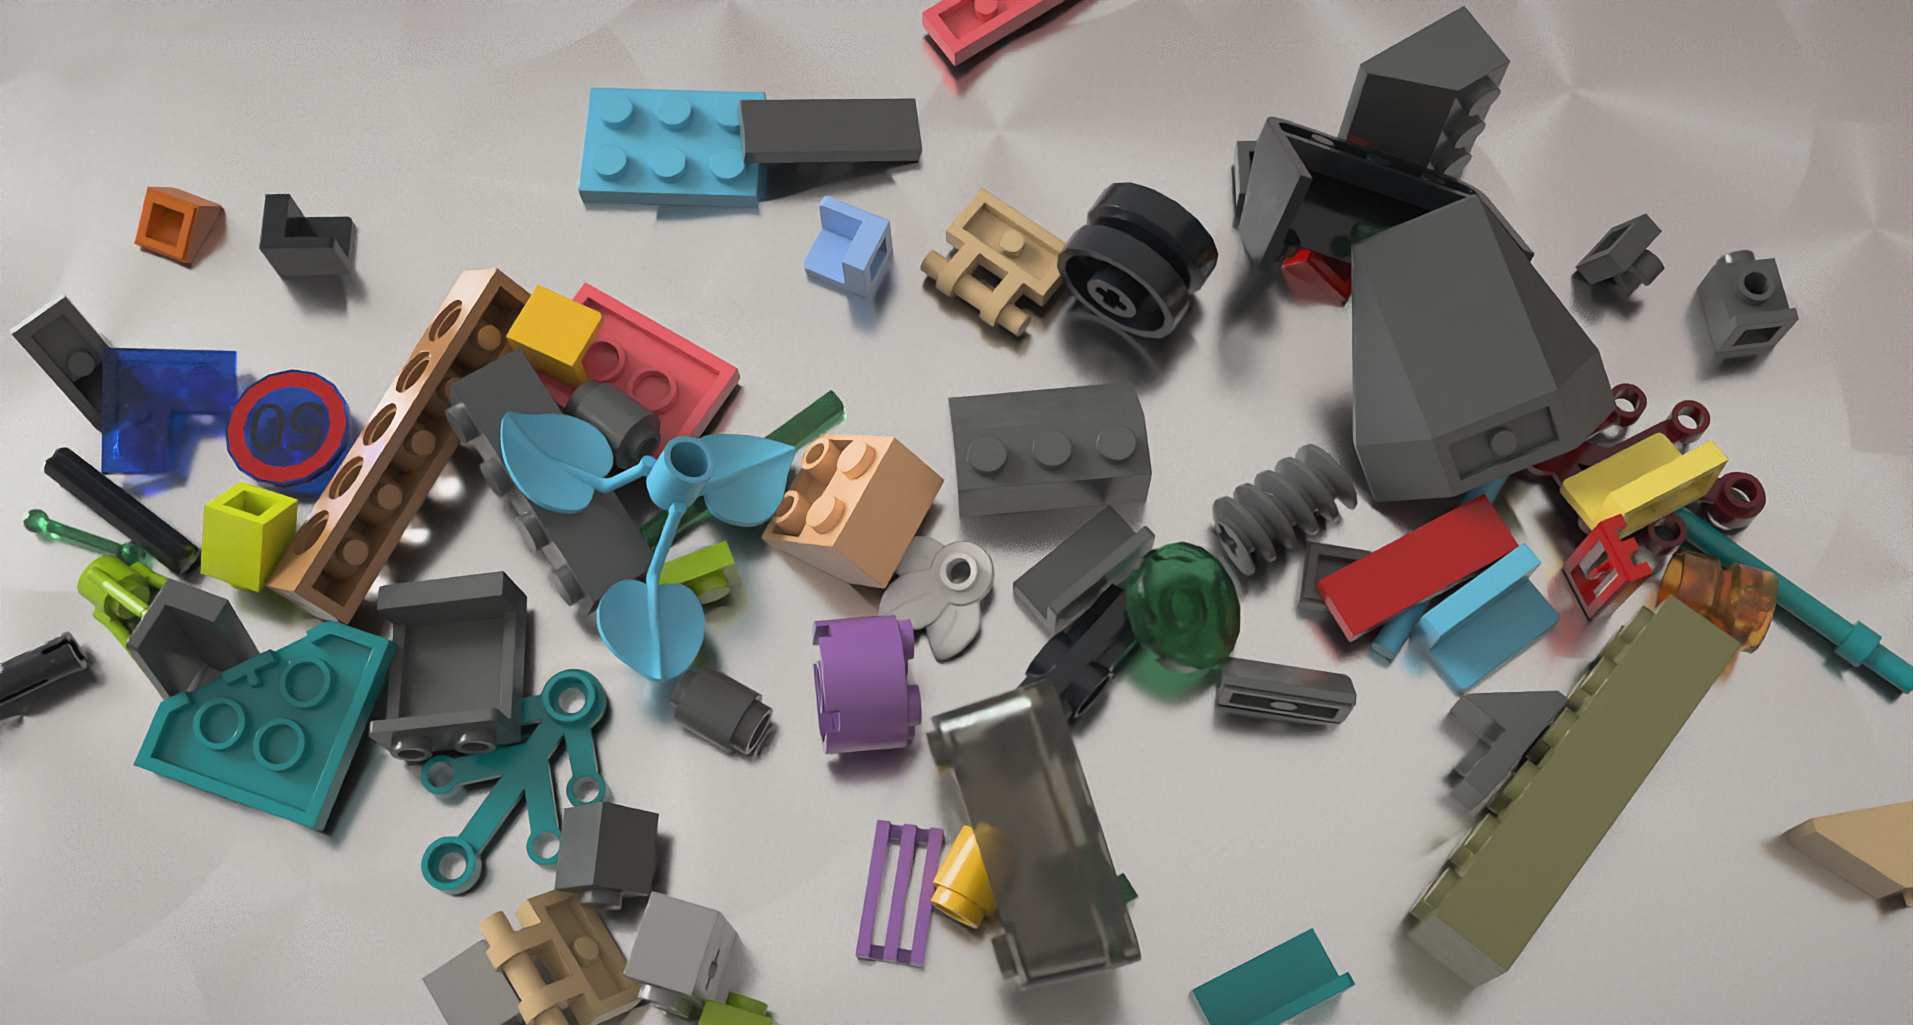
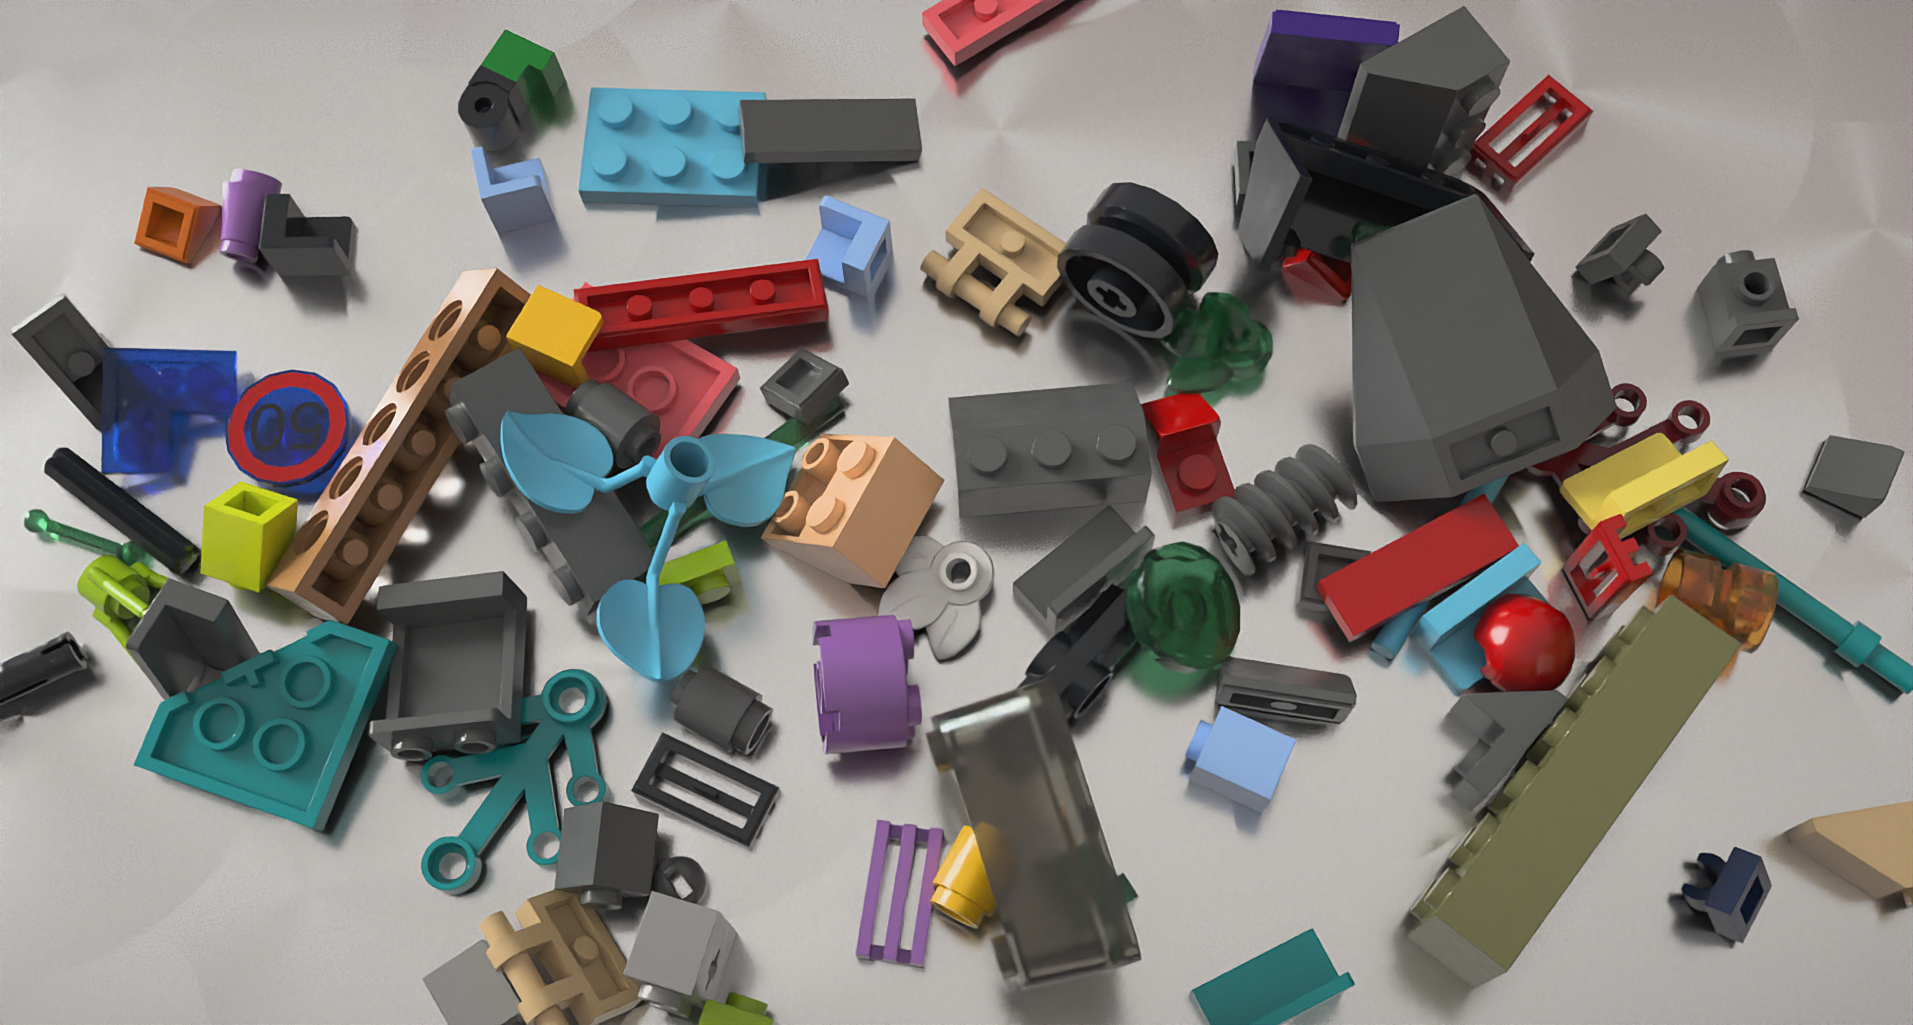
none -> medium lavender cone [219,169,282,263]
none -> leg [458,29,566,151]
none -> light blue panel [471,147,556,234]
none -> red tile [573,259,829,352]
none -> black tile [631,732,781,851]
none -> dark grey hinge [652,856,709,905]
none -> dark grey tile [760,347,849,425]
none -> red slope [1141,389,1235,521]
none -> clear green plate [1157,292,1274,394]
none -> light blue brick [1185,706,1296,814]
none -> tile [1253,9,1400,92]
none -> red tile [1470,74,1594,194]
none -> red hair [1473,594,1576,692]
none -> dark blue tile [1681,846,1772,944]
none -> dark grey slope [1805,435,1905,518]

